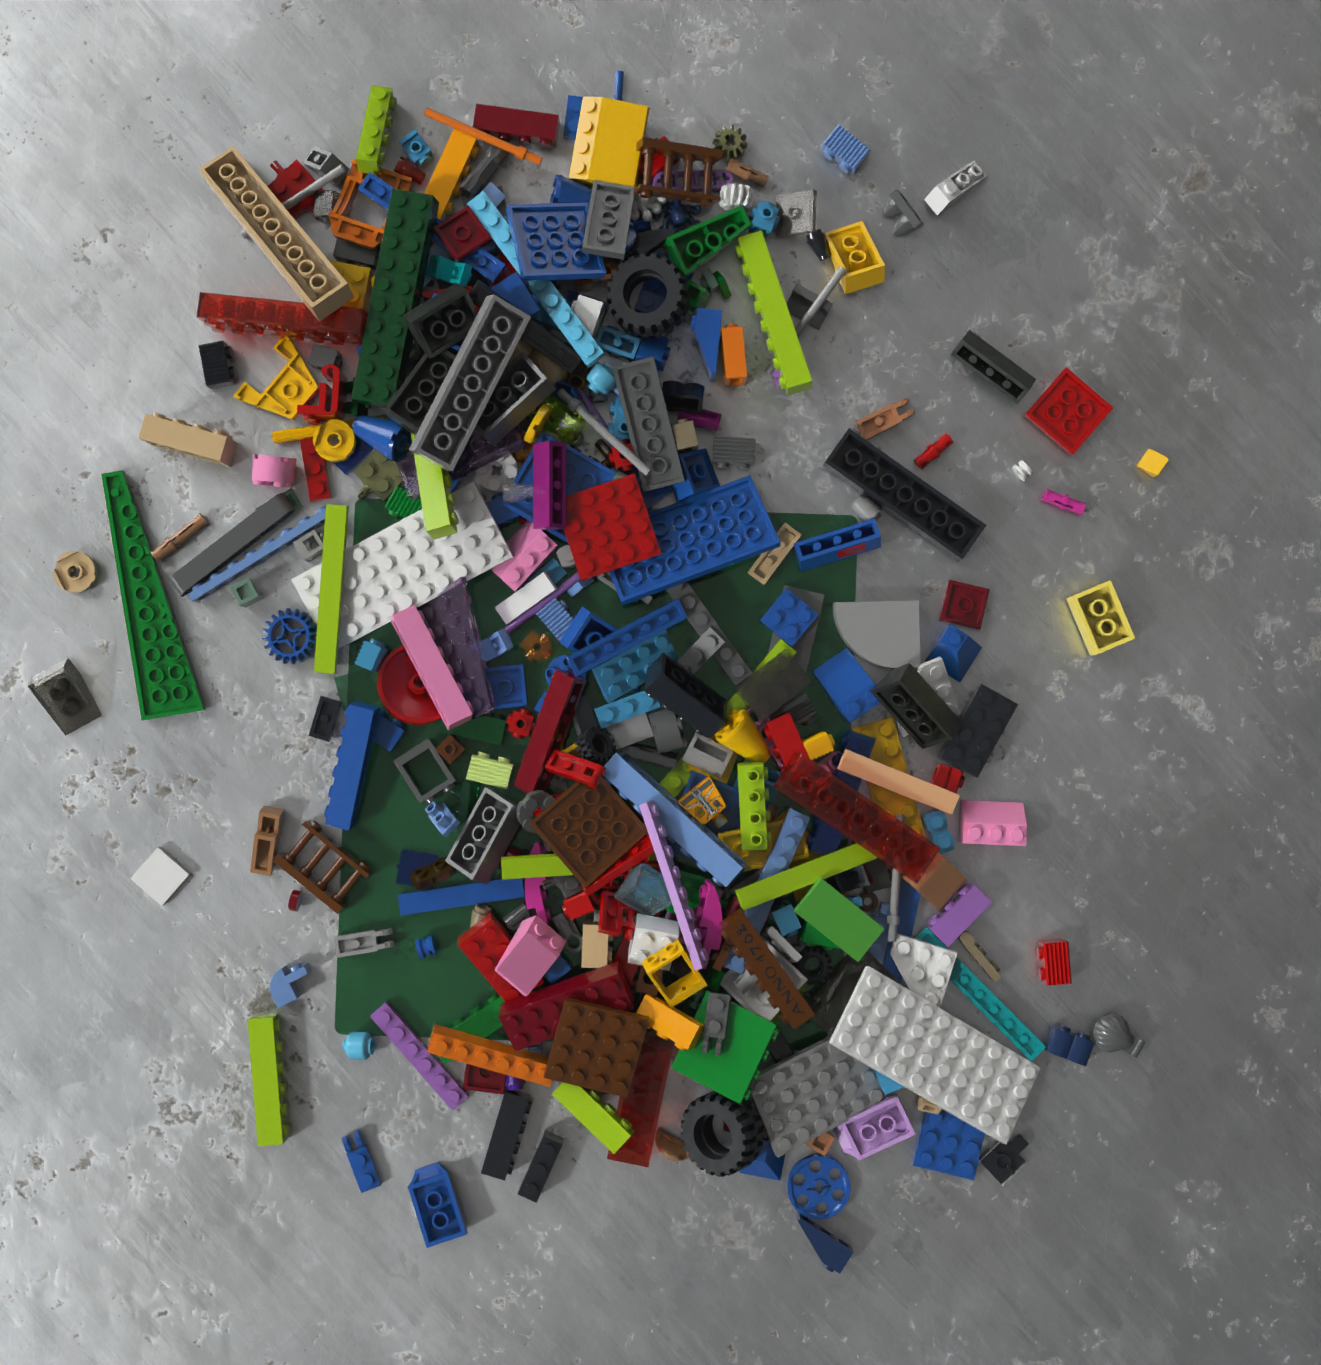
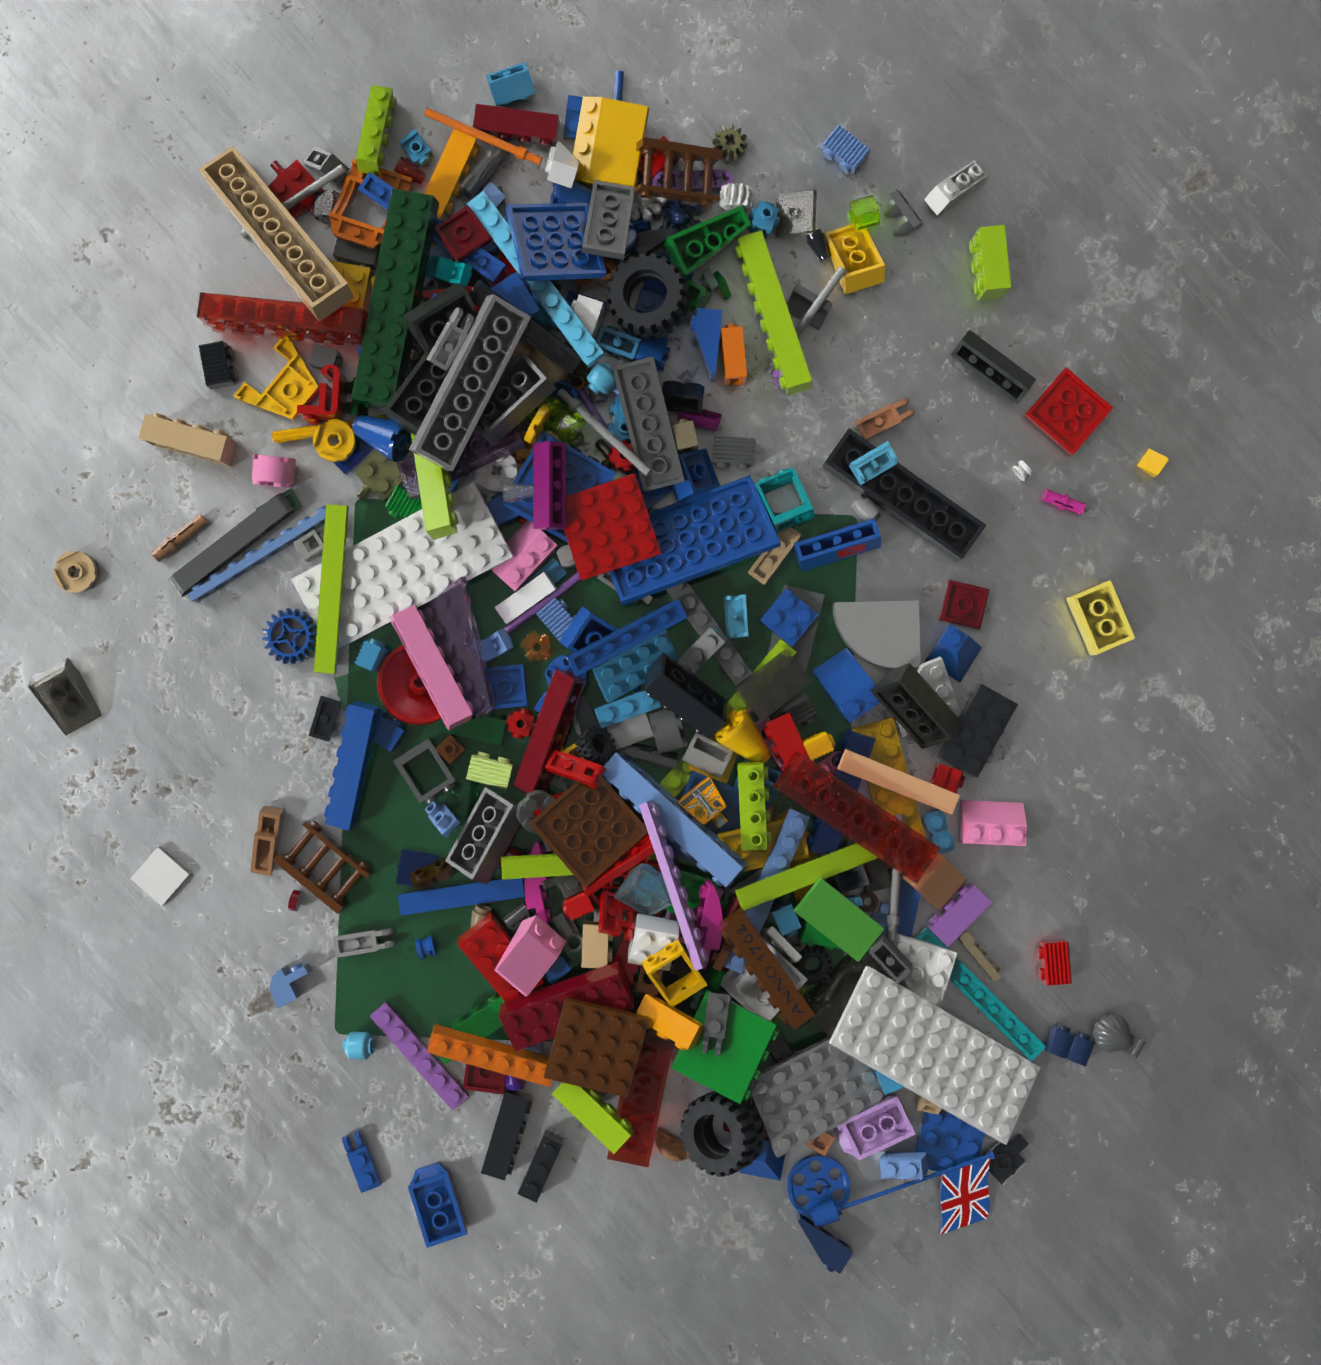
green wing [101,470,206,721] -> none
sand green panel [230,578,264,608] -> none
lime brick [247,1014,290,1146] -> none
red plate [300,438,332,502] -> none
medium blue tile [567,578,595,598] -> none
medium nougat pin [726,158,769,188] -> none
red pin [913,433,954,470] -> none
none -> light grey hinge [427,307,474,371]
none -> dark azure brick [486,62,536,107]
none -> white slope [545,141,579,188]
none -> medium azure hinge [724,594,748,639]
none -> teal window [755,467,814,533]
none -> flag [810,1150,995,1235]
none -> clear neon green brick [847,195,880,231]
none -> medium azure hinge [849,441,898,485]
none -> dark grey brick [869,933,913,983]
none -> medium blue brick [880,1152,928,1180]
none -> lime brick [969,225,1011,301]

